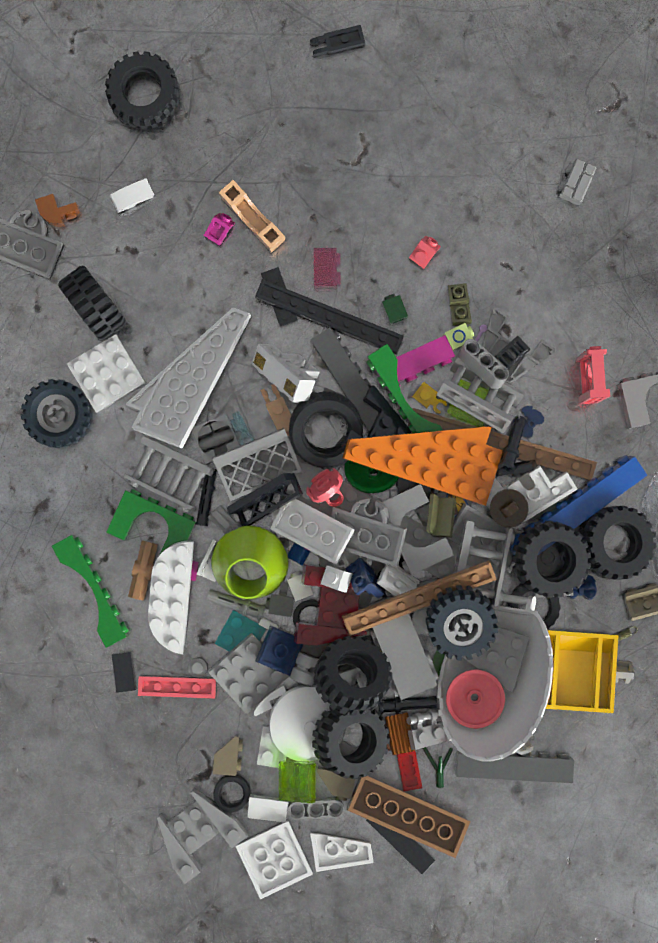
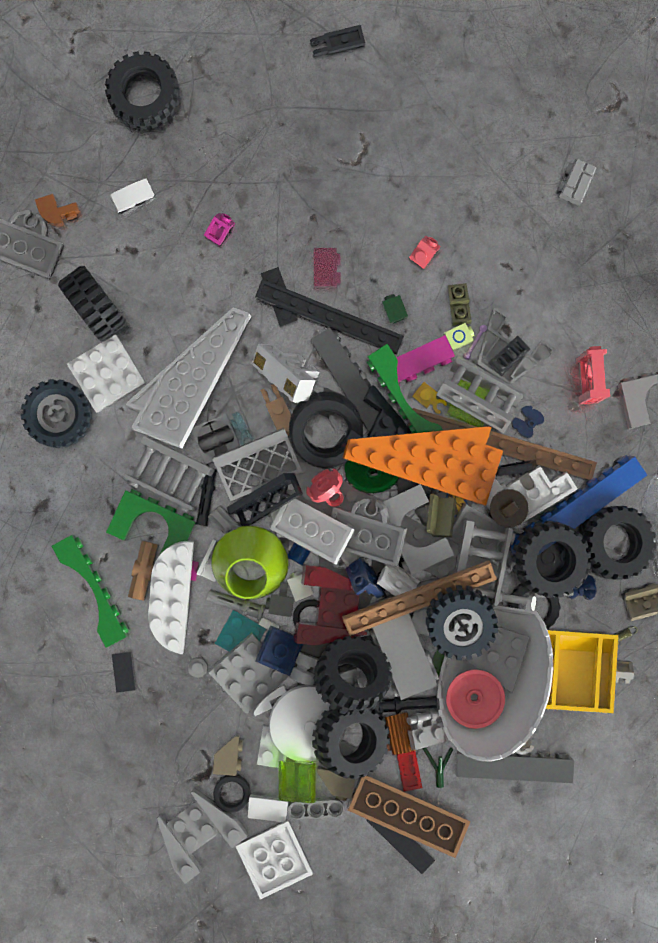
coral plate [138,676,216,698] -> none
light nougat arch [219,180,285,253] -> none
white wing [310,832,374,872] -> none
white brick [321,565,352,592] -> none
light grey beam [458,339,509,389] -> none
black pin [498,416,527,473] -> none

